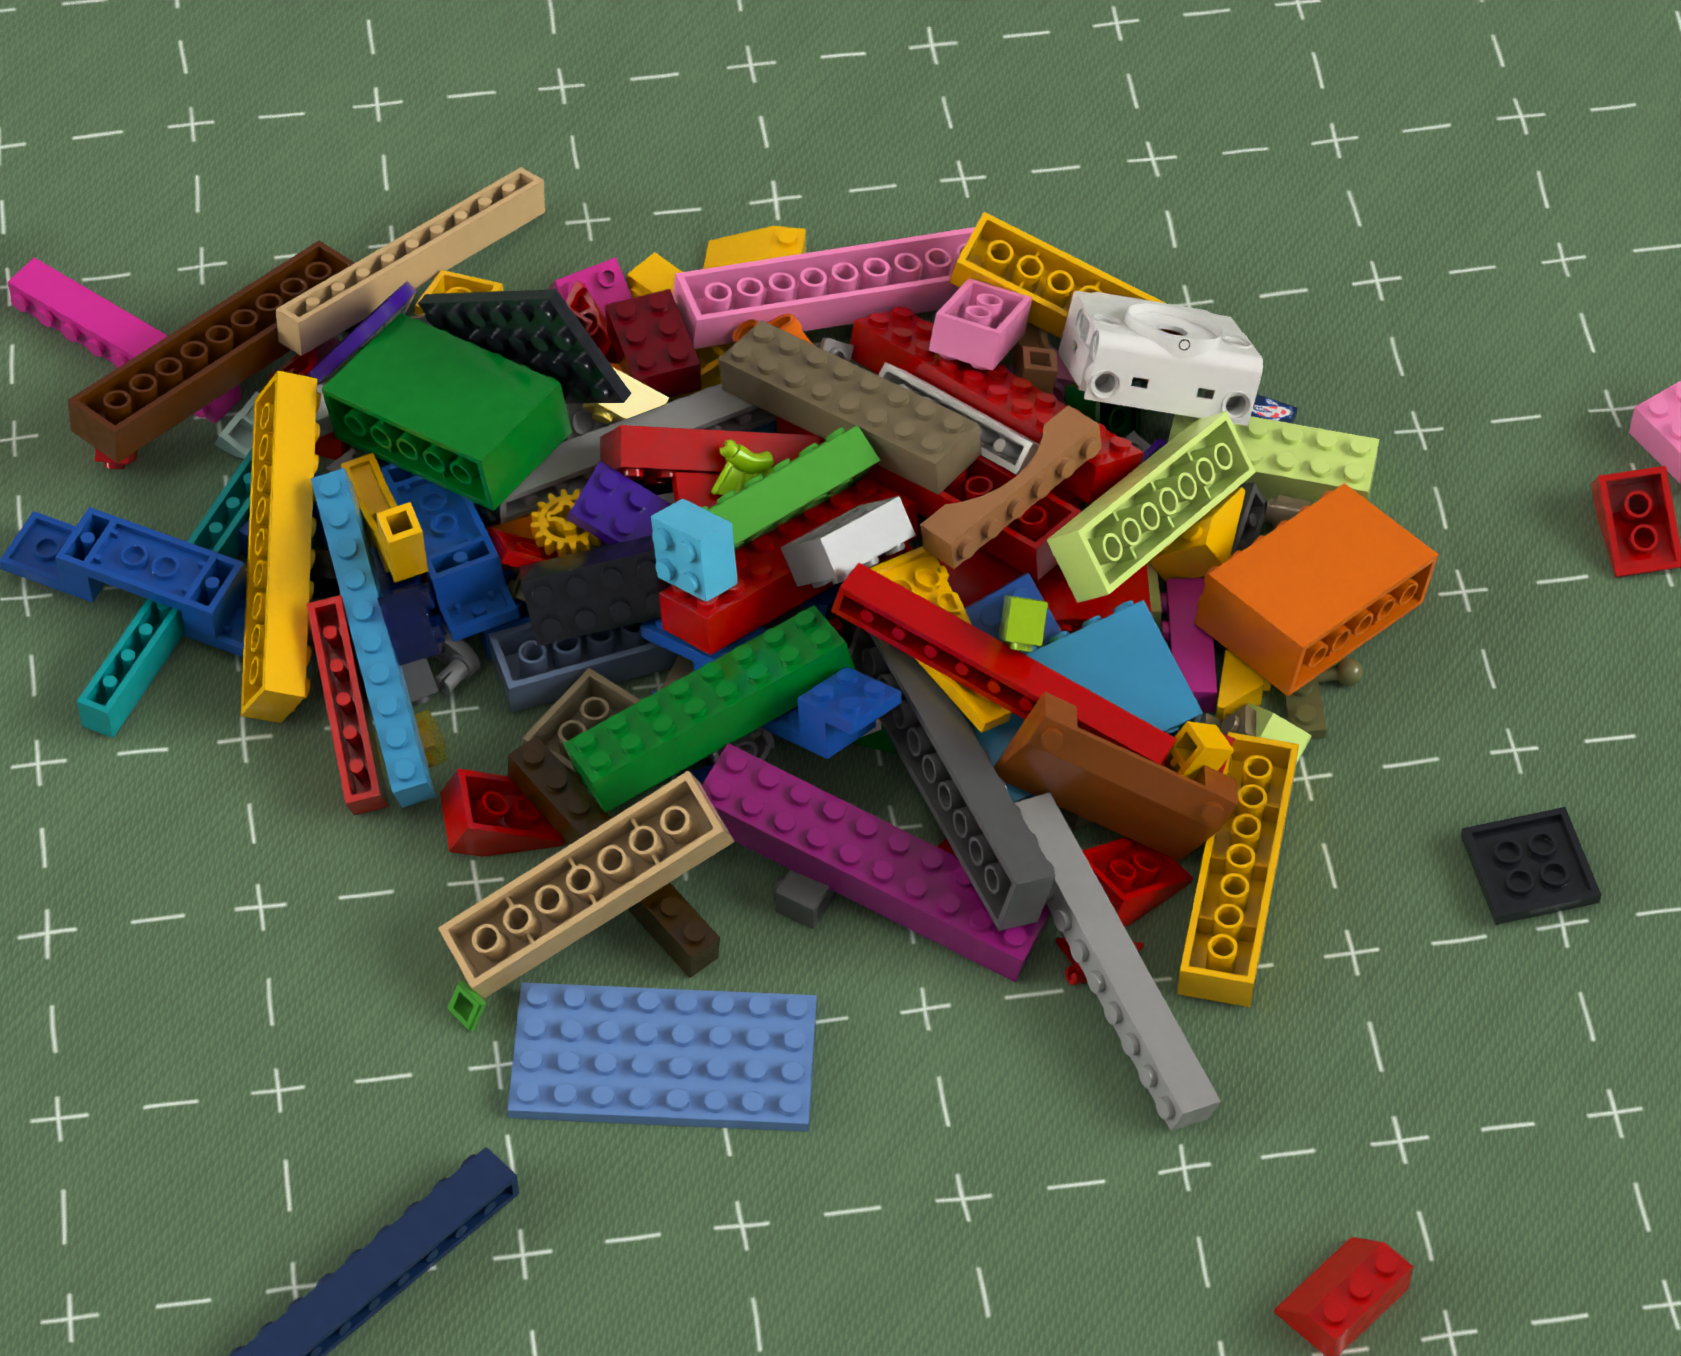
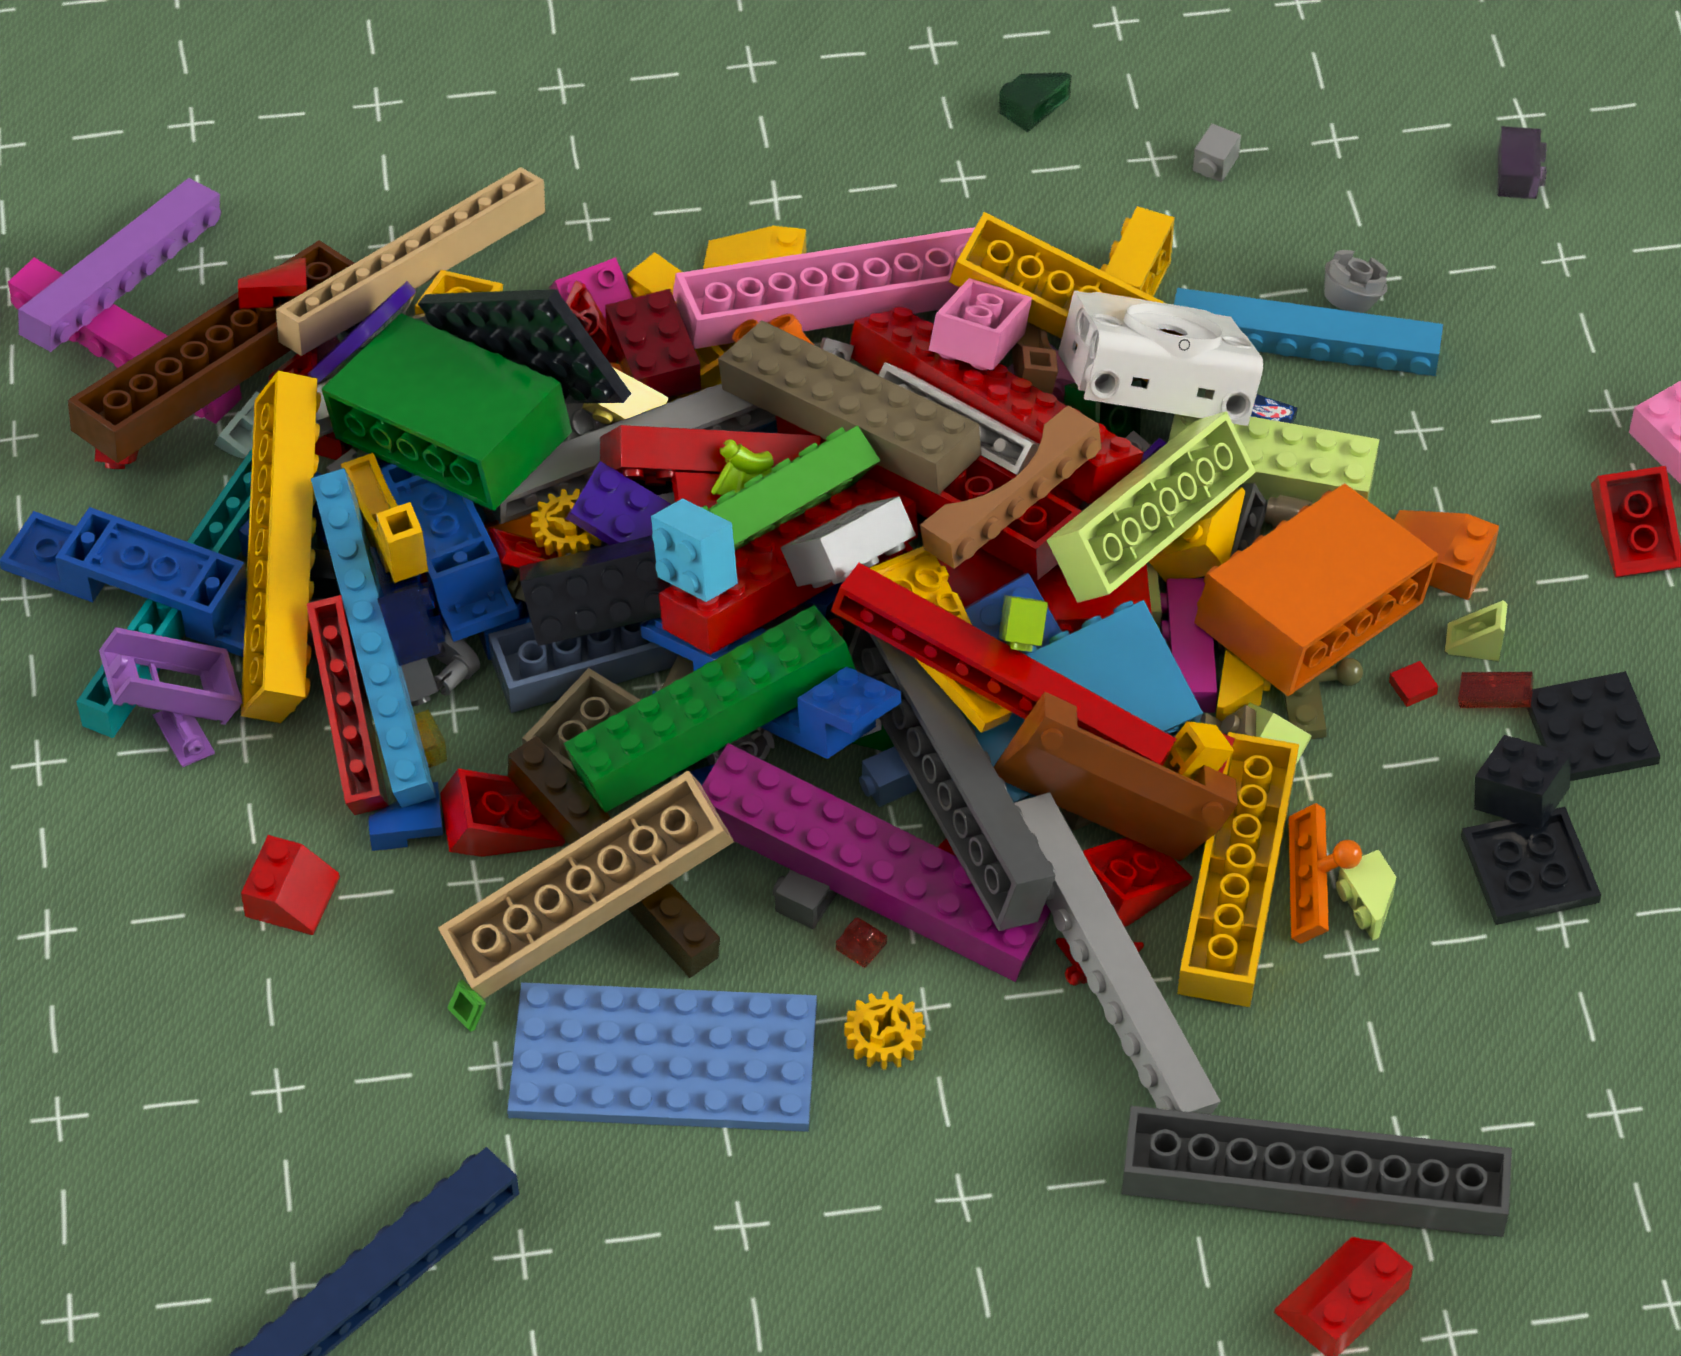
none -> medium lavender brick [18,178,221,352]
none -> medium lavender door [99,627,242,725]
none -> medium lavender hinge [153,711,215,768]
none -> red slope [238,258,307,309]
none -> red slope [241,835,340,935]
none -> blue slope [369,781,443,851]
none -> clear red tile [836,917,887,968]
none -> yellow gear [844,991,925,1070]
none -> medium blue brick [859,746,917,807]
none -> clear green slope [999,72,1071,132]
none -> yellow brick [1100,206,1175,297]
none -> dark grey brick [1122,1106,1512,1237]
none -> dark azure brick [1174,288,1443,376]
none -> light grey brick [1193,124,1241,182]
none -> orange plate [1288,803,1362,944]
none -> light grey cone [1324,250,1388,313]
none -> yellowish green slope [1336,850,1396,941]
none -> red tile [1389,661,1438,707]
none -> orange slope [1394,510,1499,600]
none -> yellowish green slope [1445,600,1507,661]
none -> clear red tile [1458,672,1534,708]
none -> black brick [1474,735,1571,829]
none -> clear purple brick [1497,126,1546,199]
none -> black plate [1523,671,1660,781]

